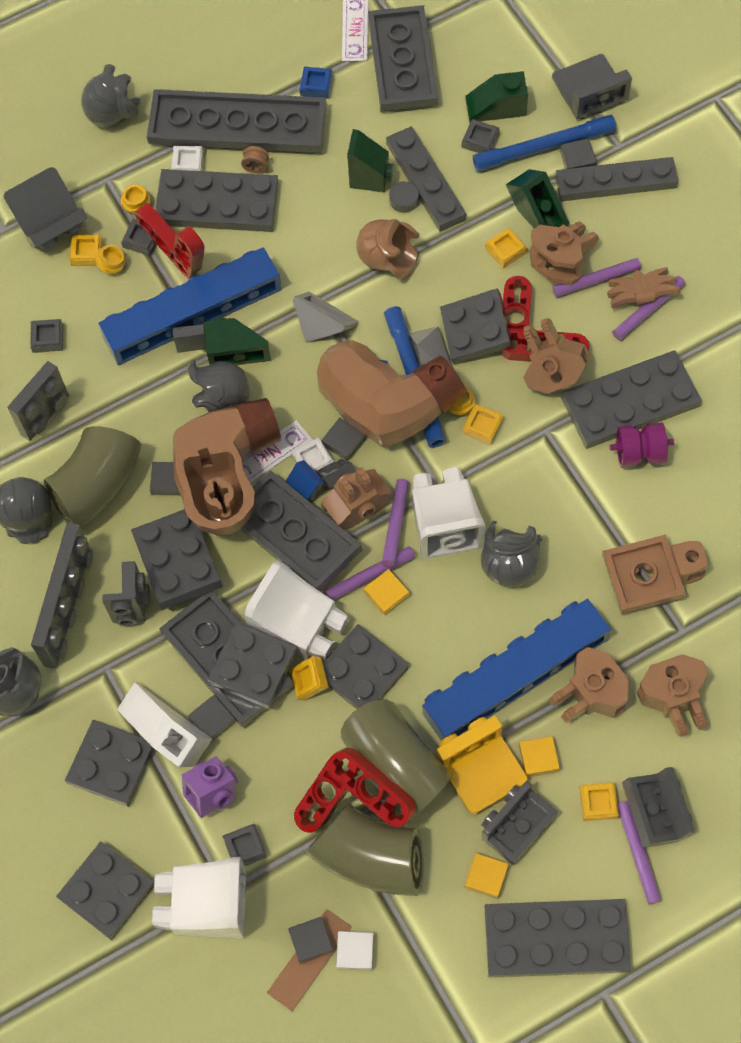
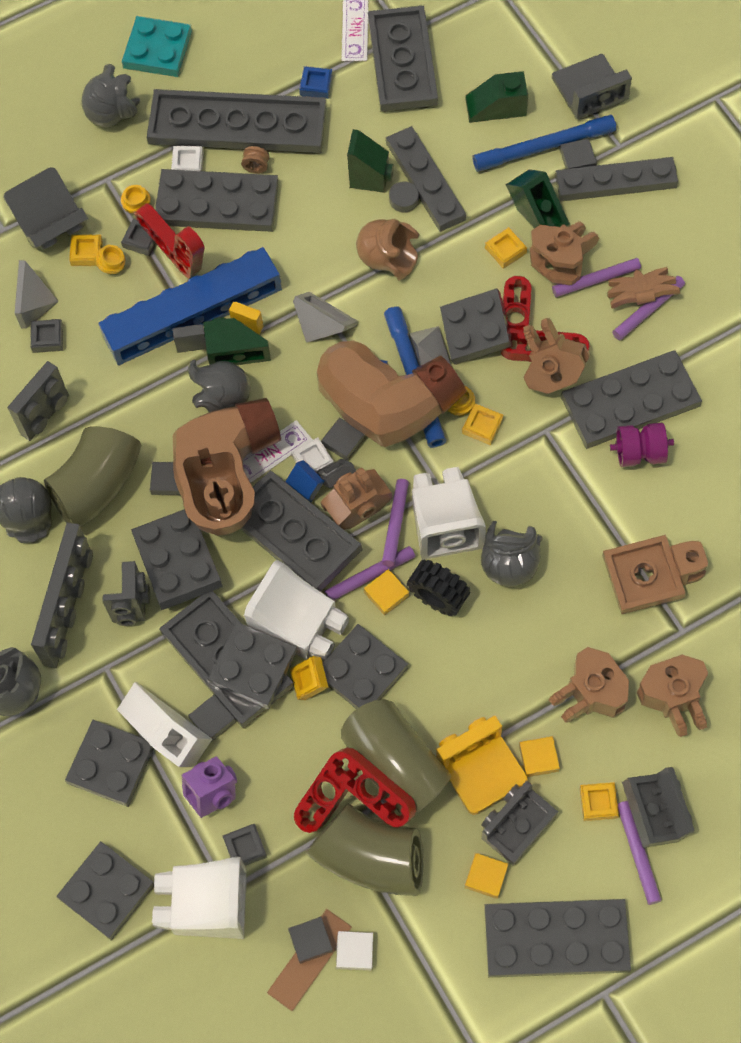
blue brick [422,598,611,741] -> none
dark grey tile [461,119,499,153] -> none
none -> light grey slope [14,260,59,328]
none -> teal plate [122,16,192,77]
none -> yellow tile [229,301,263,335]
none -> black tyre [406,559,471,616]

